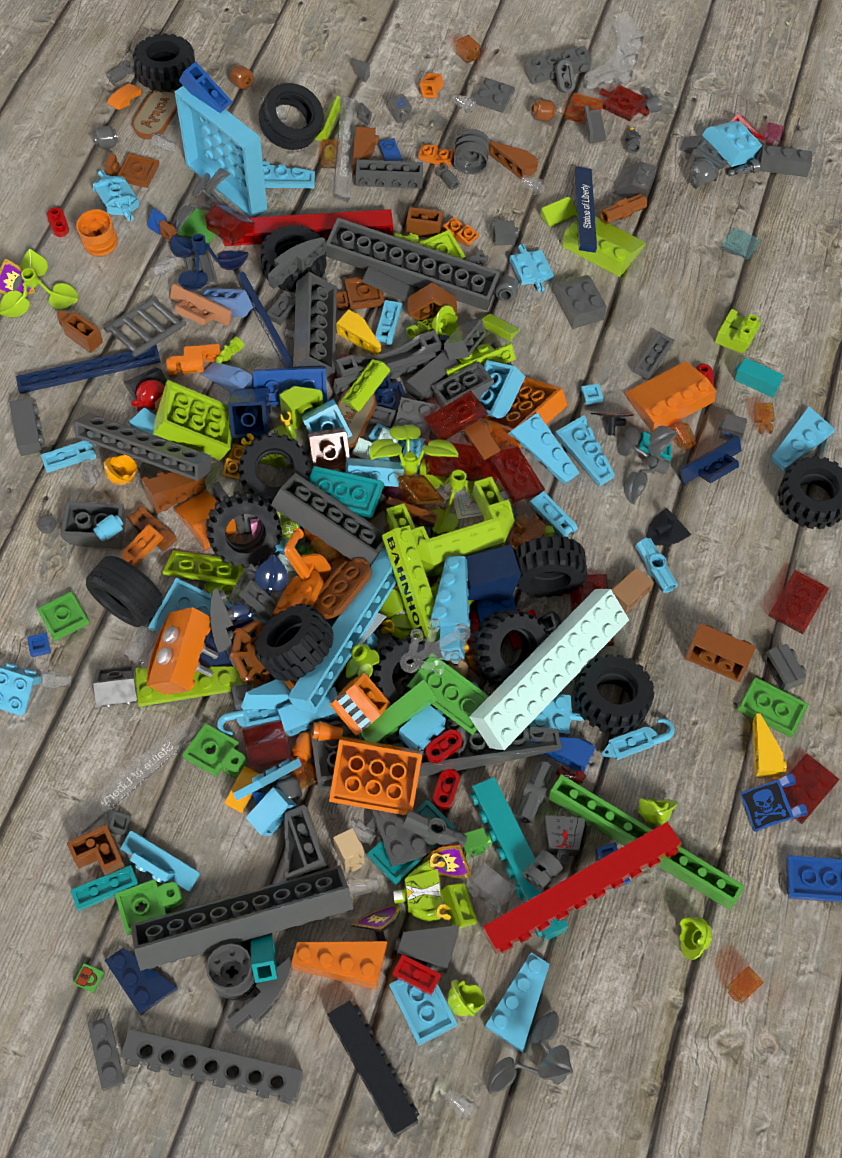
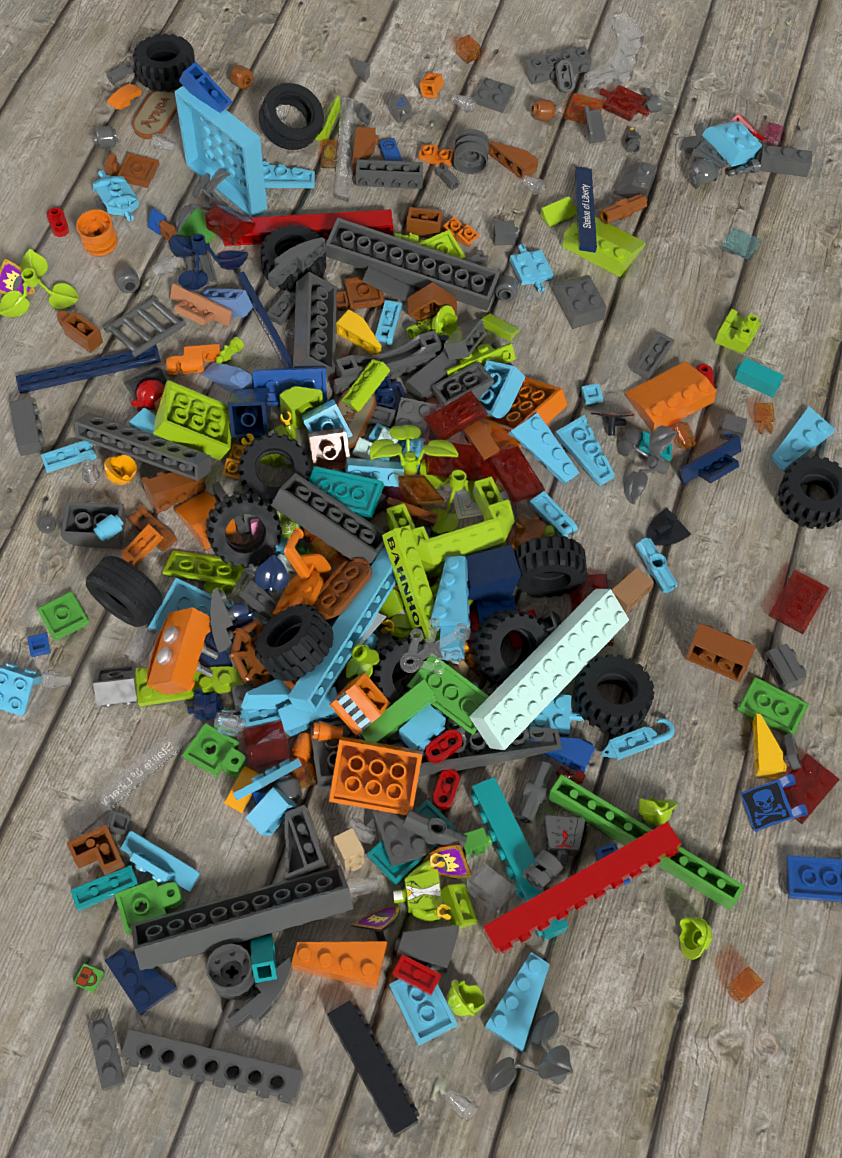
none -> dark grey head [116,267,140,293]
none -> dark blue piece [187,688,223,721]
none -> clear head [214,708,246,737]
none -> dark grey plate [781,733,802,770]

